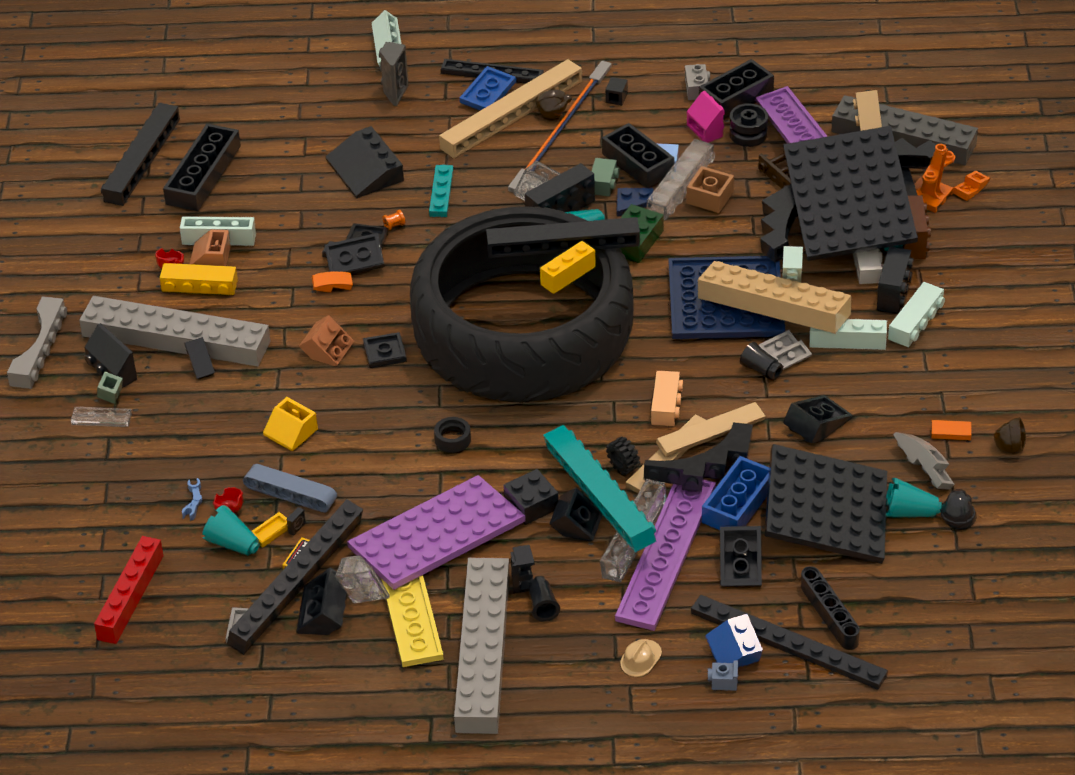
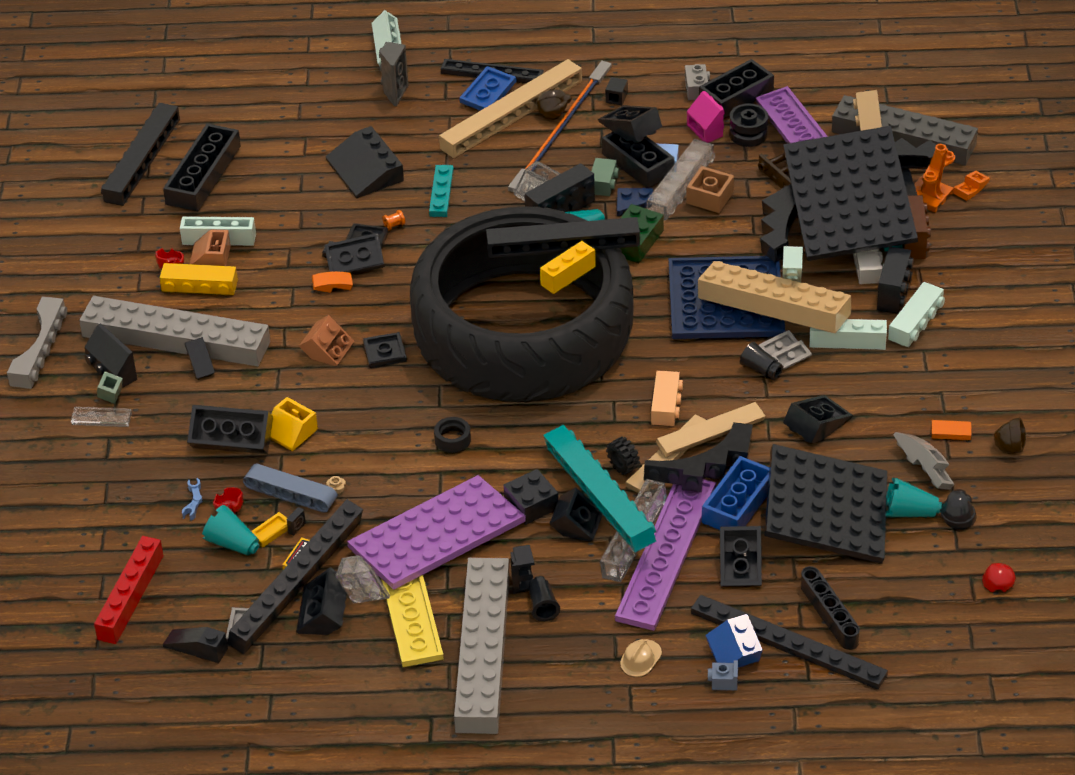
none -> black slope [163,627,228,664]
none -> black brick [187,405,273,454]
none -> tan plate [326,476,346,494]
none -> black slope [598,105,662,143]
none -> red hair [982,563,1016,592]

